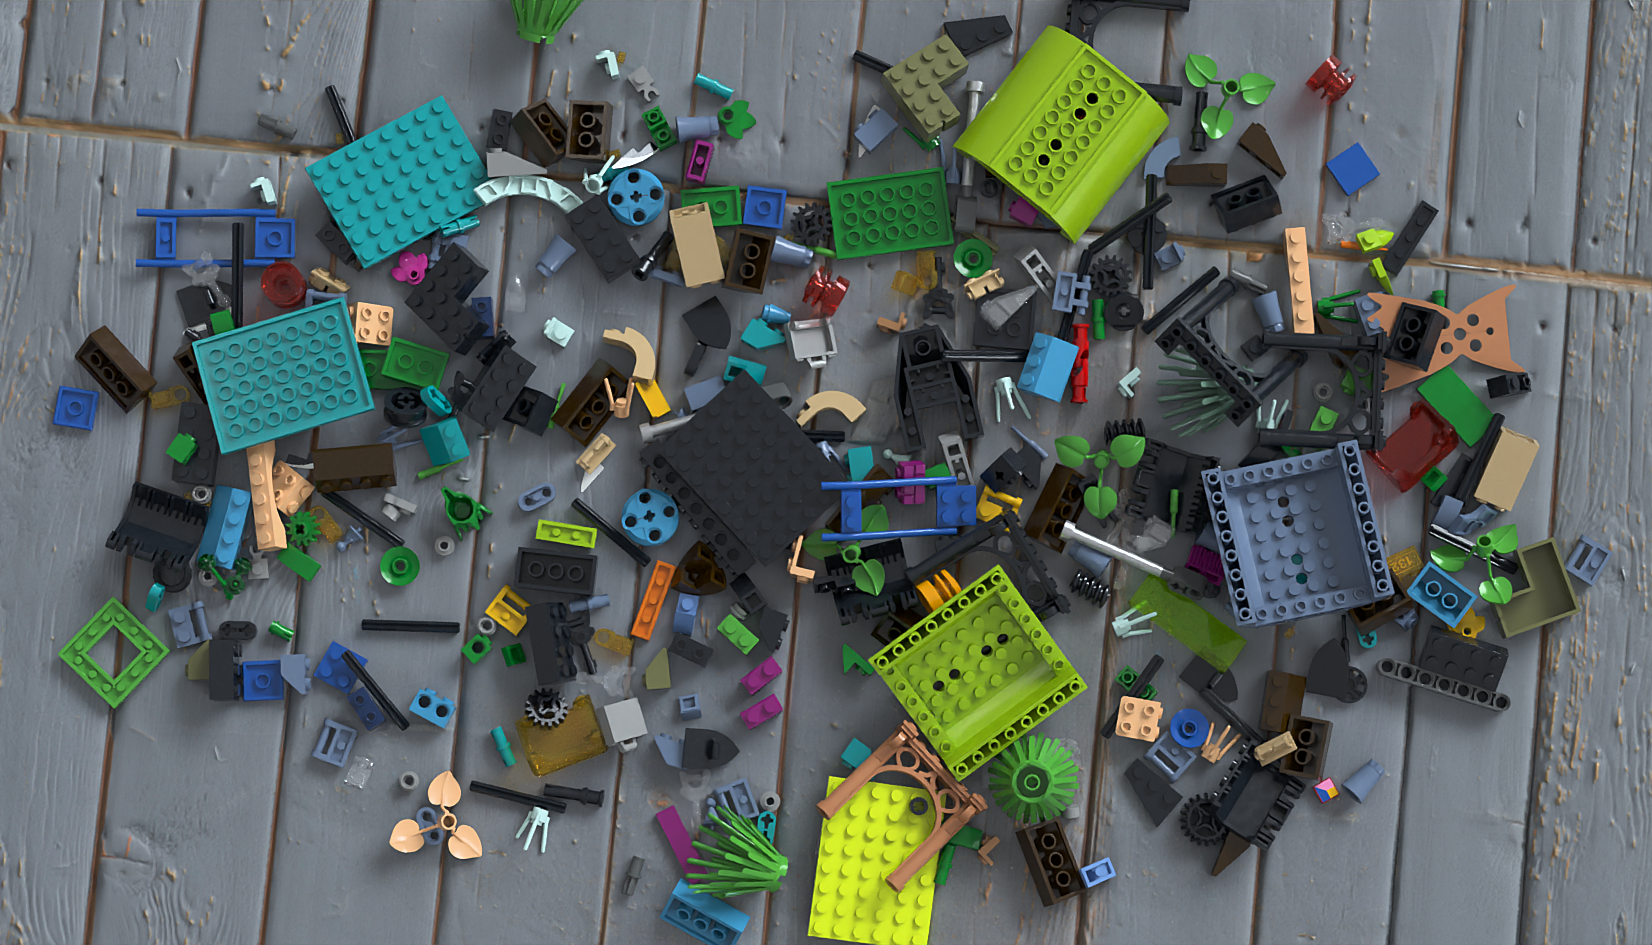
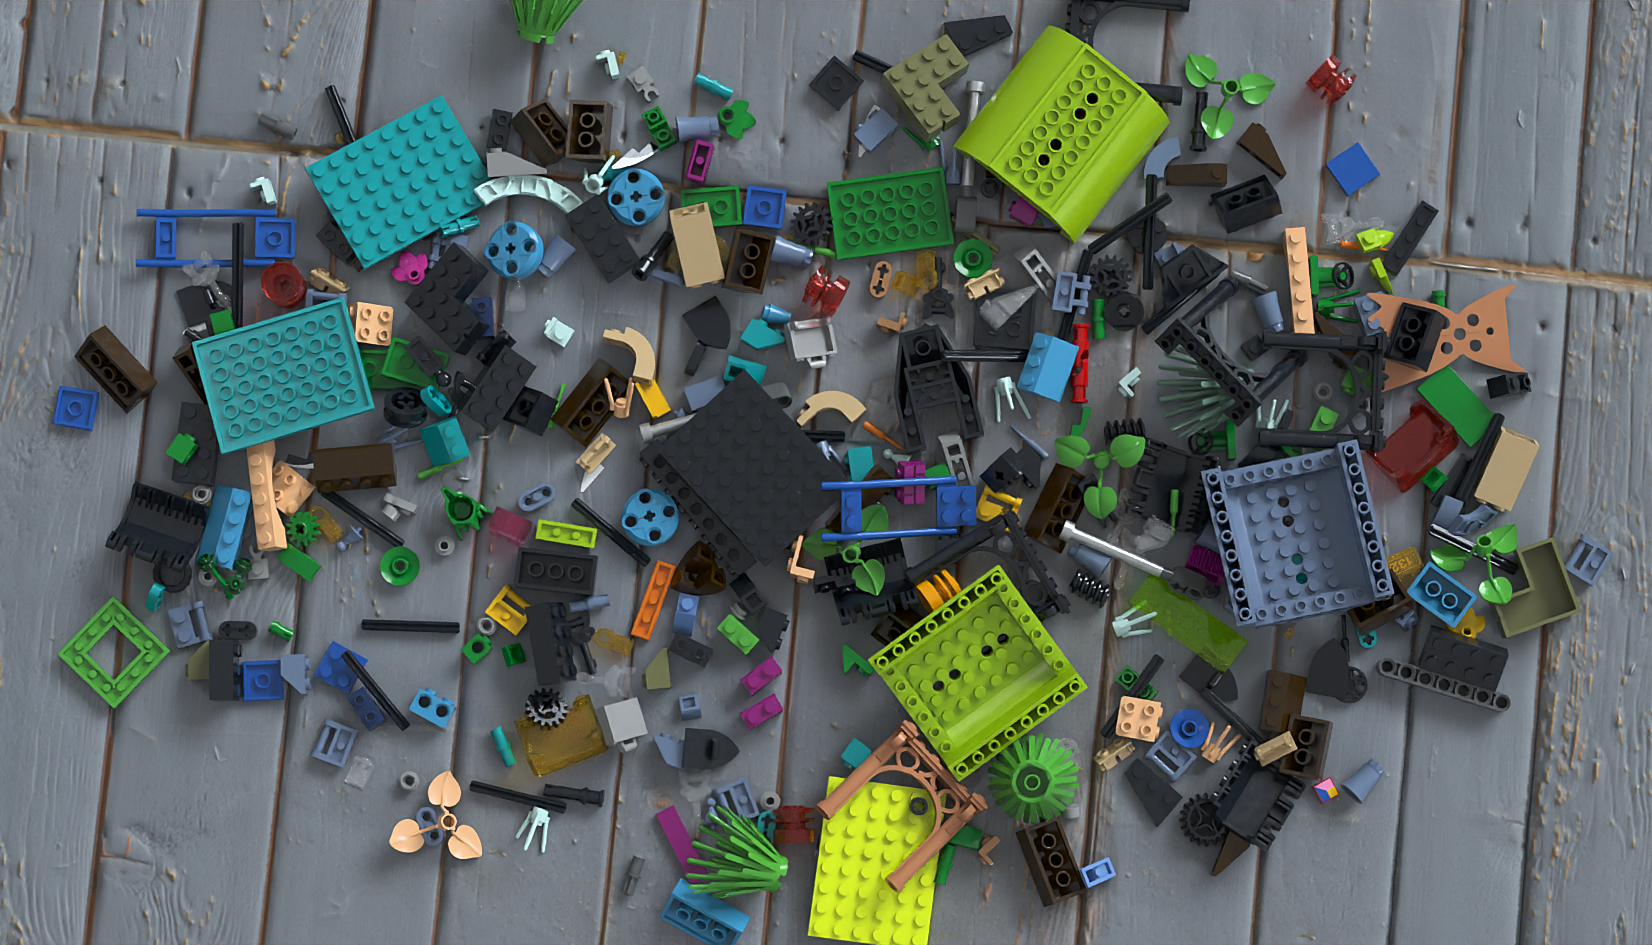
clear yellow piece [149,385,190,410] -> none
none -> black plate [404,335,452,387]
none -> dark azure piece [484,221,544,280]
none -> clear pink brick [487,506,534,546]
none -> clear red wheel [772,805,815,844]
none -> black plate [809,55,864,111]
none -> orange piece [862,421,904,450]
none -> medium nougat beam [870,261,892,299]
none -> green slope [1070,406,1092,437]
none -> tan hinge [1093,736,1135,772]
none -> black wing [1160,244,1229,310]
none -> green piece [1188,419,1237,461]
none -> green piece [1308,255,1354,297]

